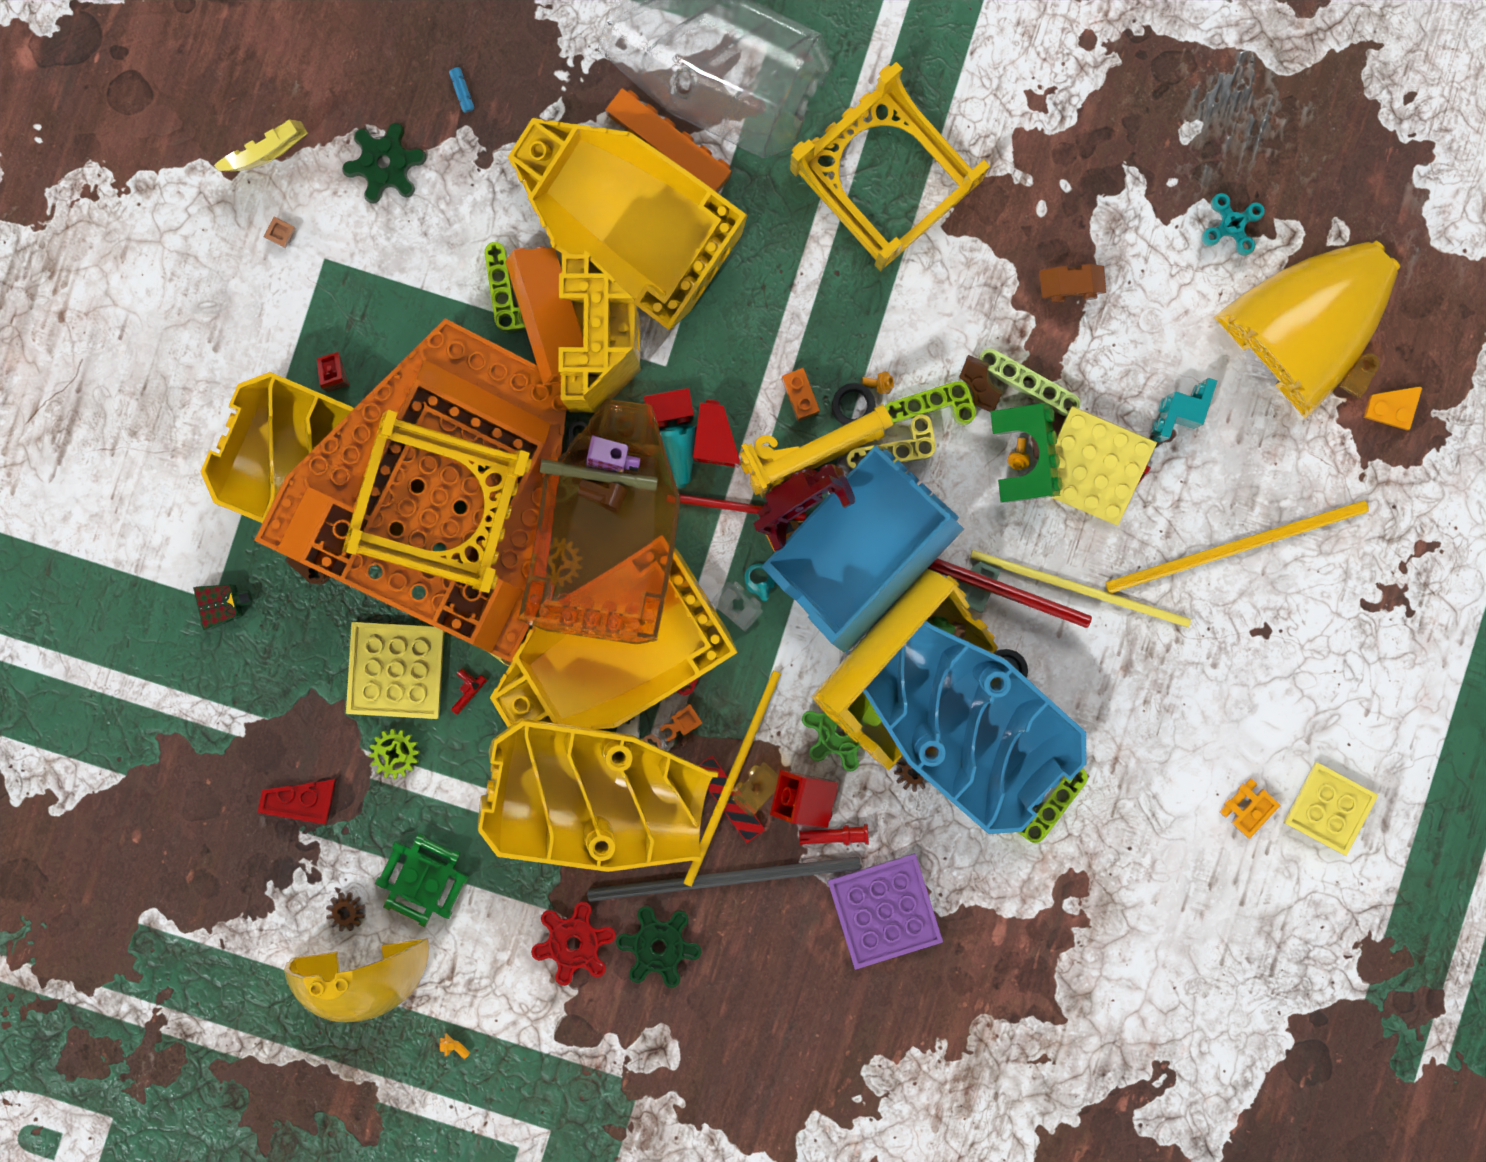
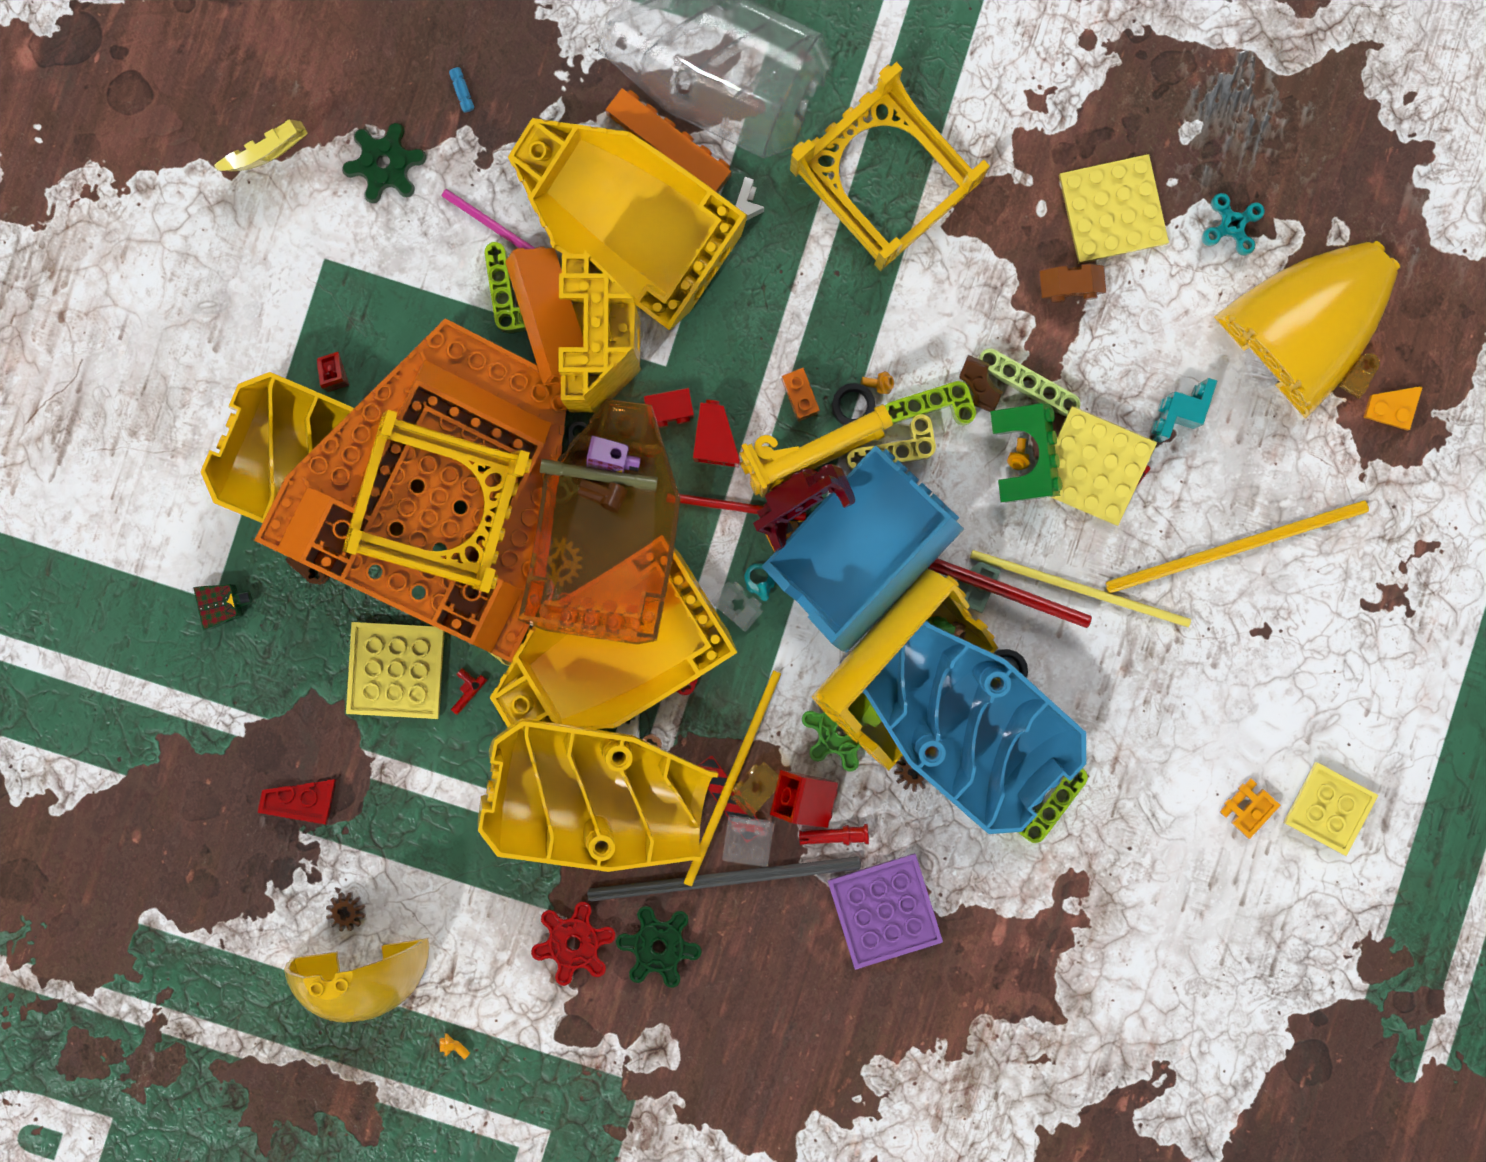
nougat plate [263,217,296,249] -> none
lime gear [369,729,420,779] -> none
green brick [375,833,469,928] -> none
teal cone [651,425,697,488] -> none
orange plate [660,704,703,741] -> none
none -> dark pink piece [441,189,535,249]
none -> clear bracket [722,815,775,867]
none -> white slope [736,177,764,221]
none -> light yellow plate [1059,154,1169,264]

